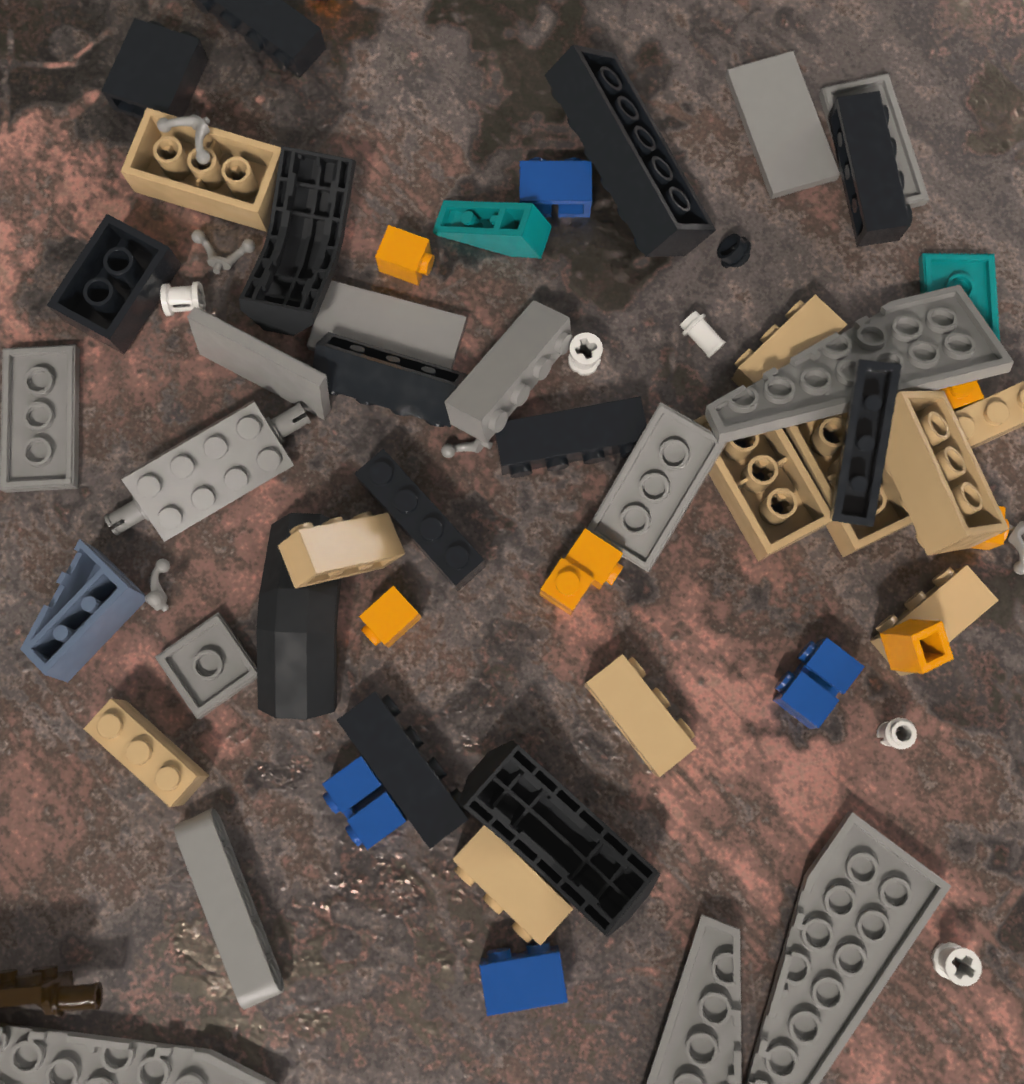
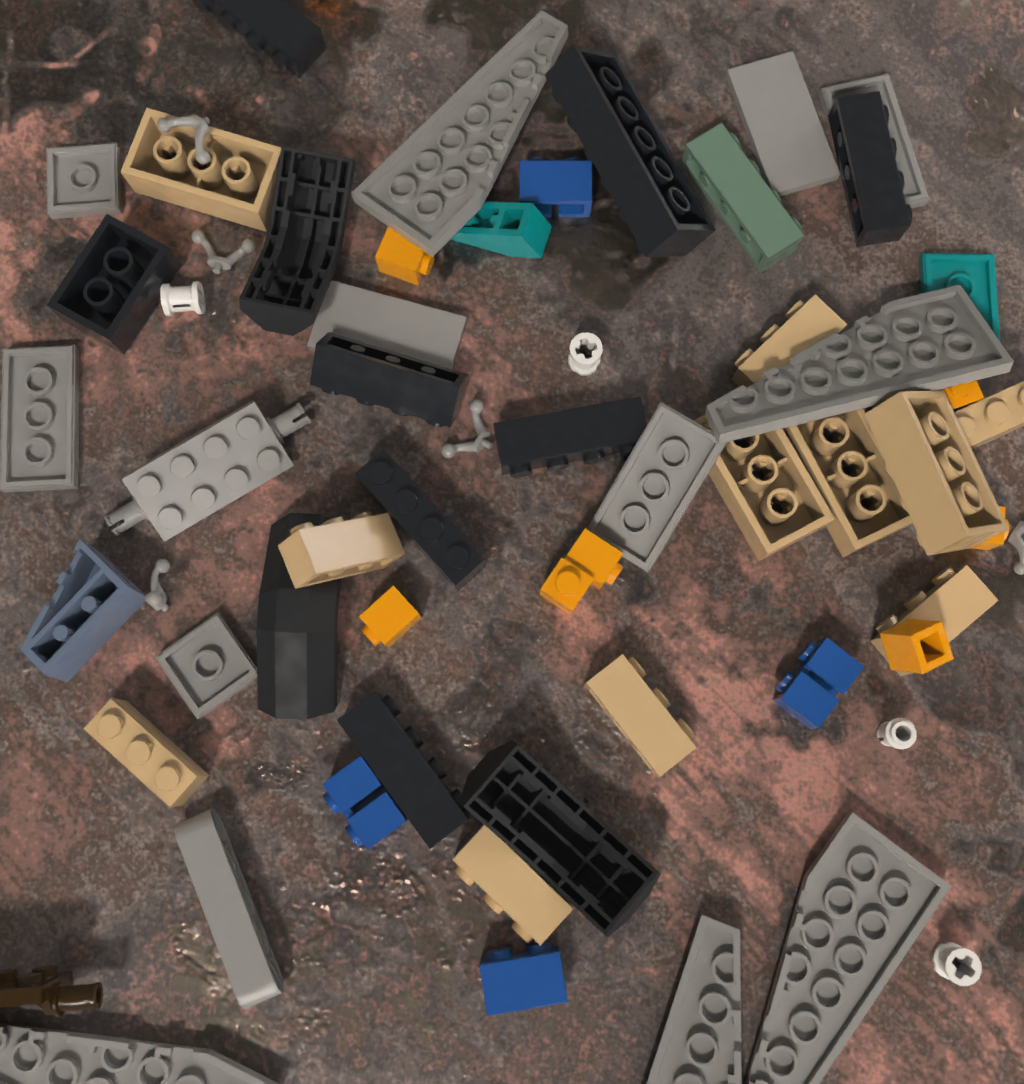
black brick [101,18,209,119] -> none
light grey tile [187,307,331,420] -> none
light grey brick [445,300,573,443] -> none
white pin [680,311,726,358] -> none
black plate [717,234,751,268] -> none
black brick [830,359,902,527] -> none
none -> light grey tile [46,143,122,219]
none -> light grey wing [351,10,569,257]
none -> sand green brick [681,123,804,272]

